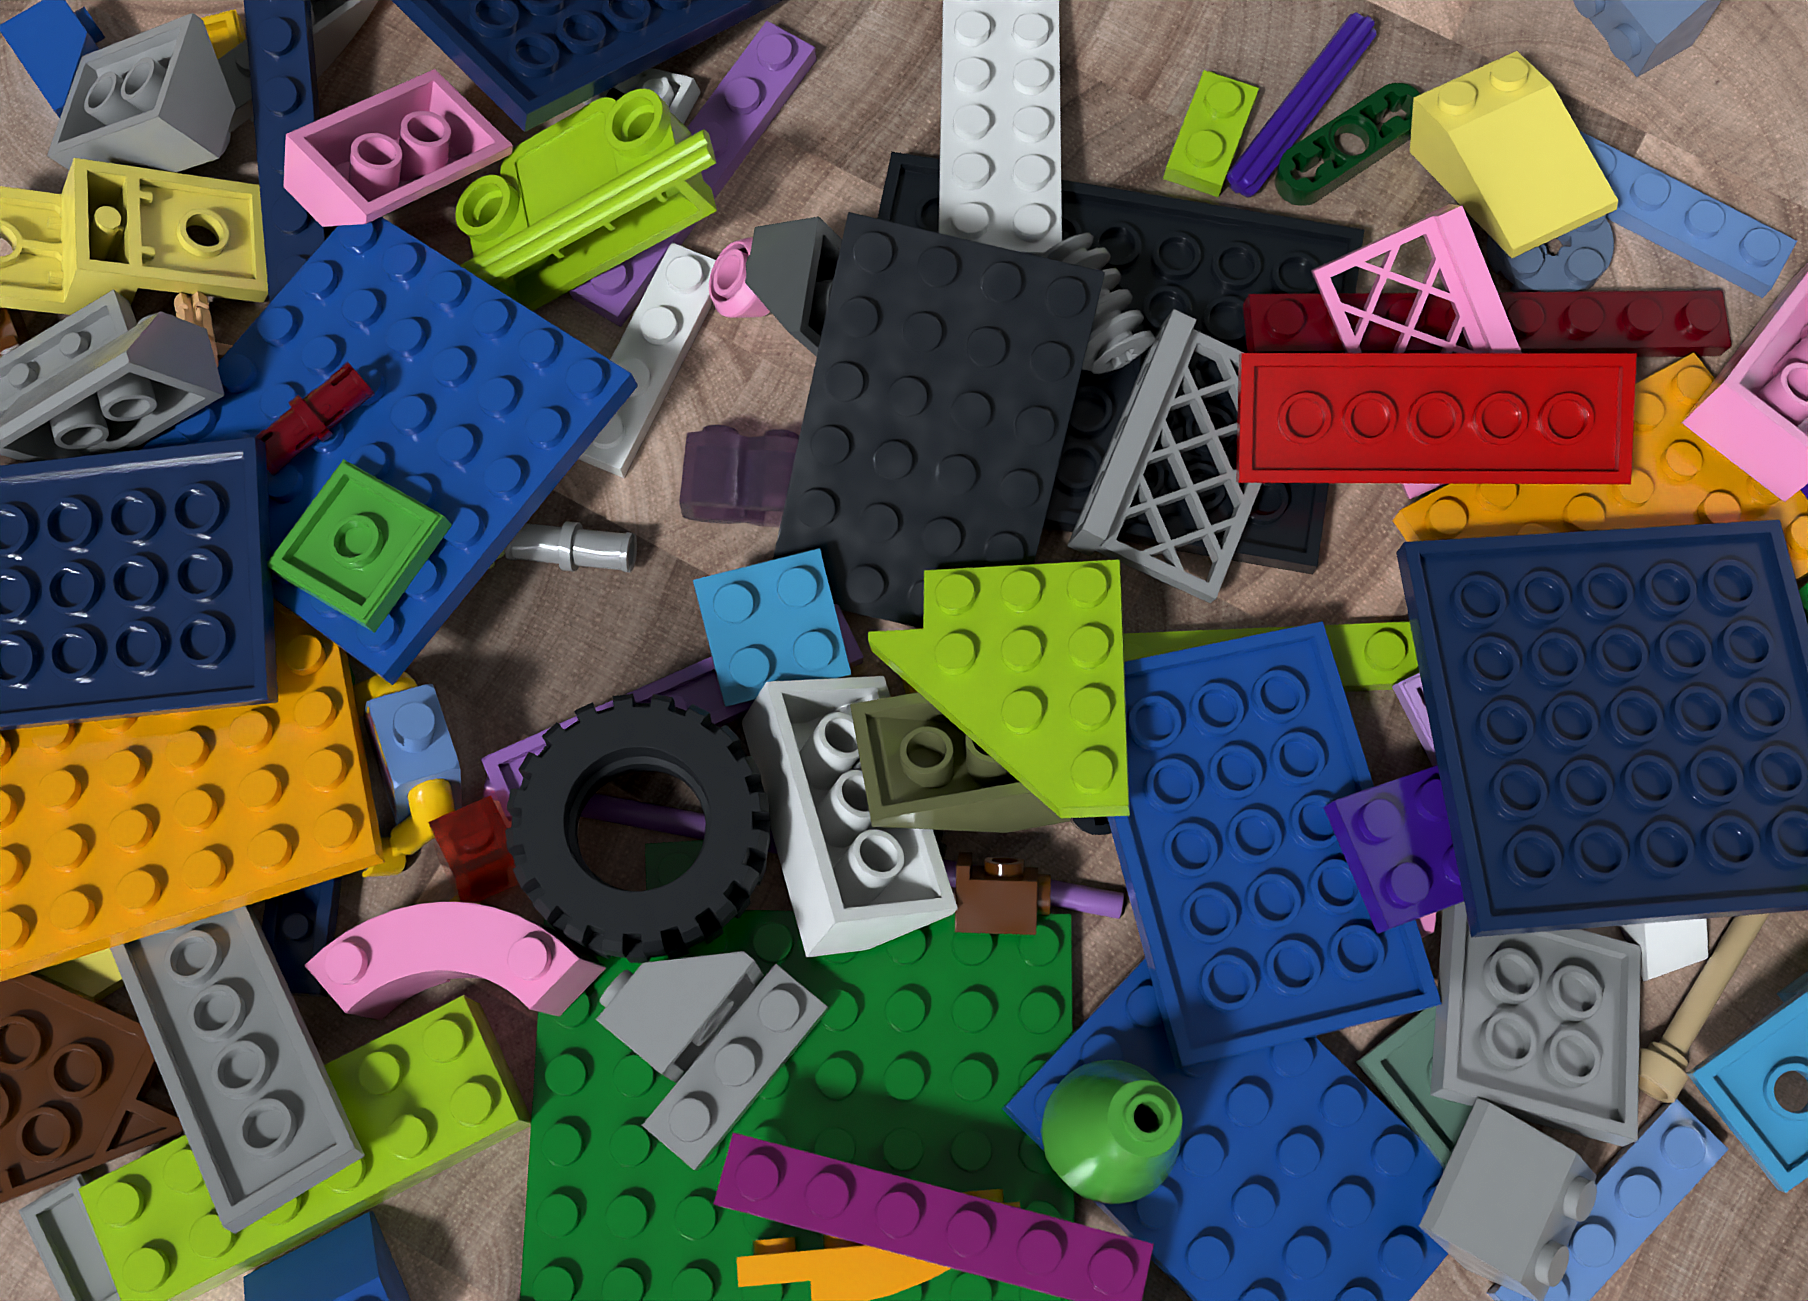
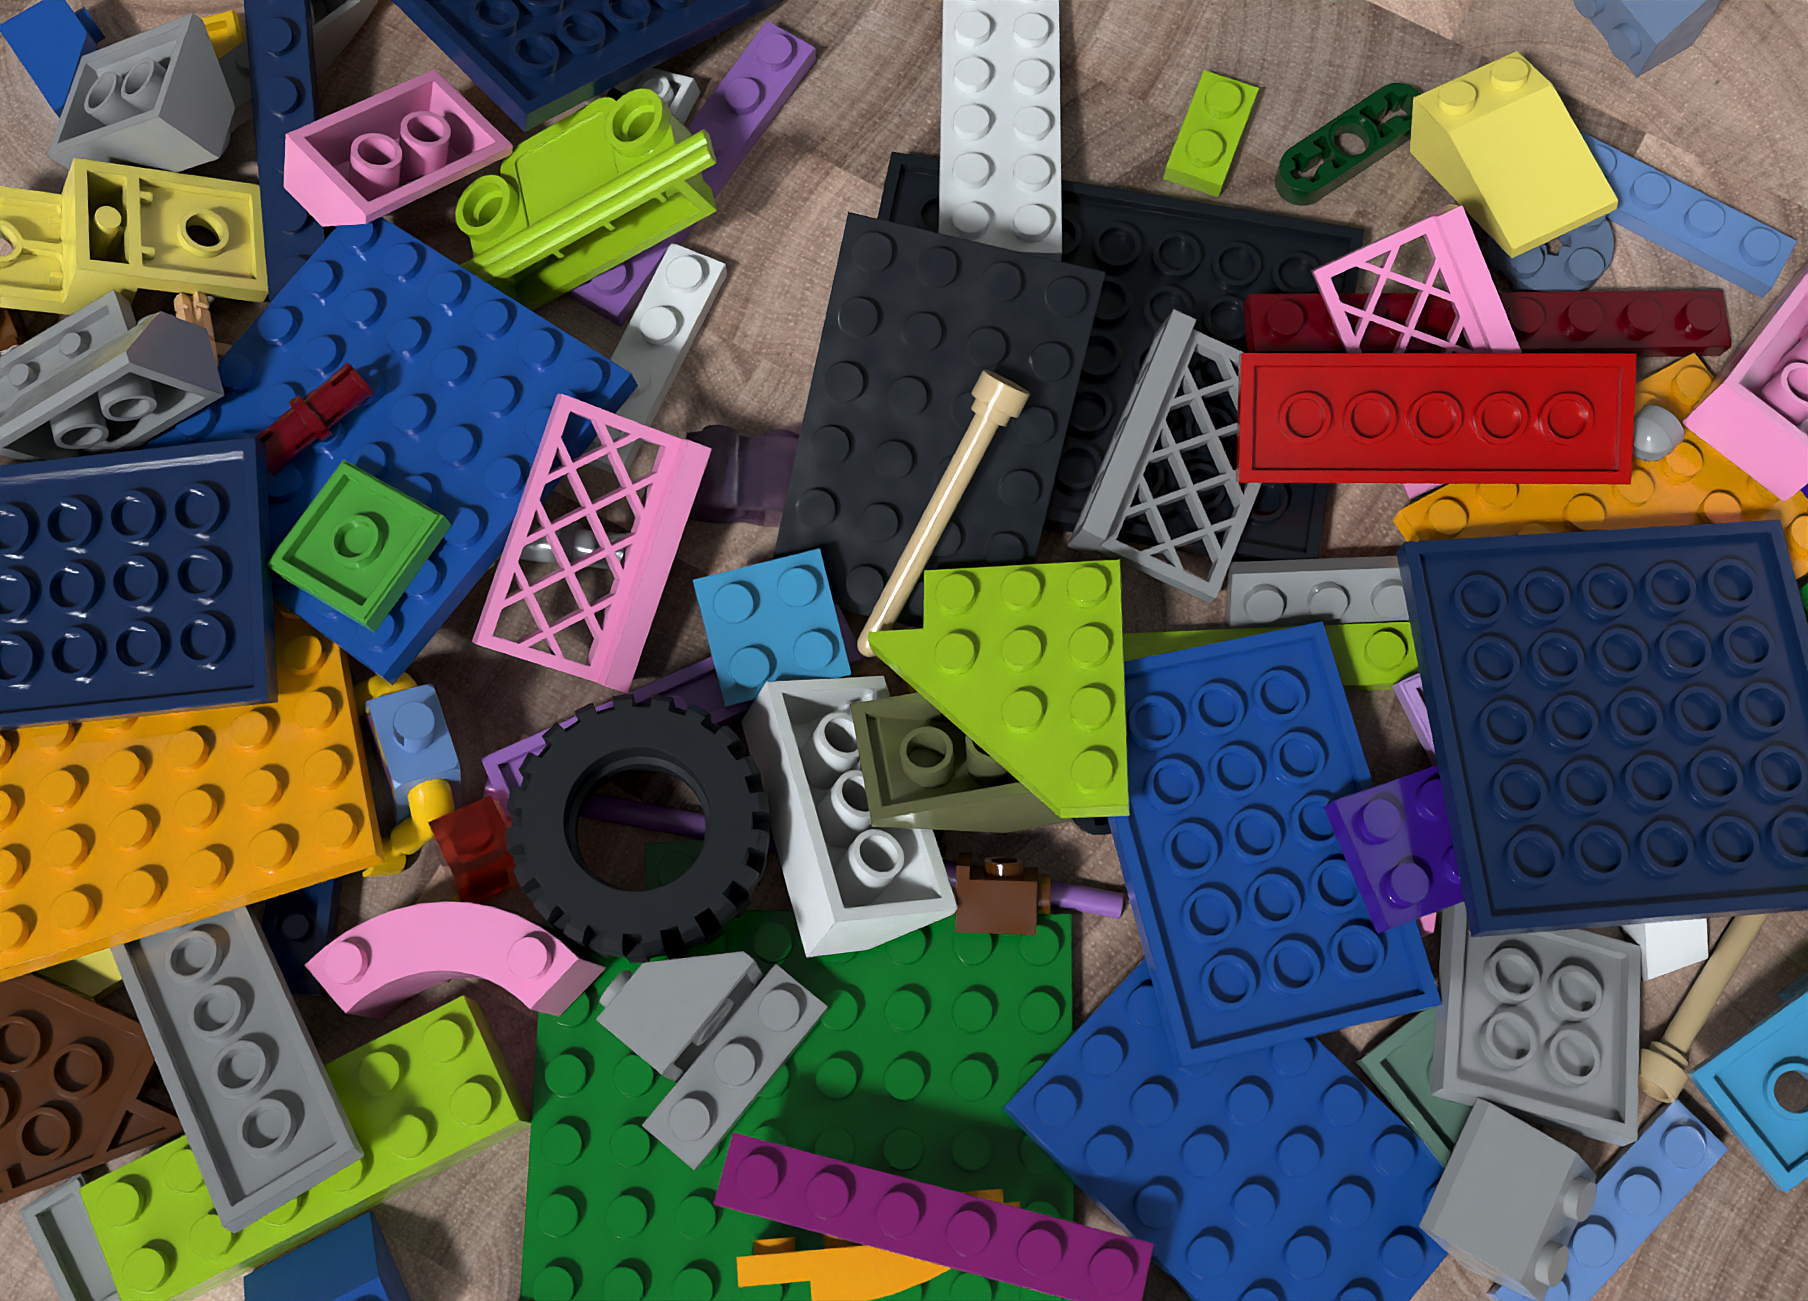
bright pink cone [709,237,770,318] -> none
dark grey slope [745,216,842,357] -> none
bright green cone [1040,1060,1182,1204] -> none
light grey piece [1041,233,1155,374] -> none
dark purple axle [1227,12,1376,198] -> none
none -> bright pink fence [472,394,712,693]
none -> tan piece [857,369,1030,657]
none -> light grey plate [1225,556,1410,629]
none -> light grey hinge [1633,405,1684,462]

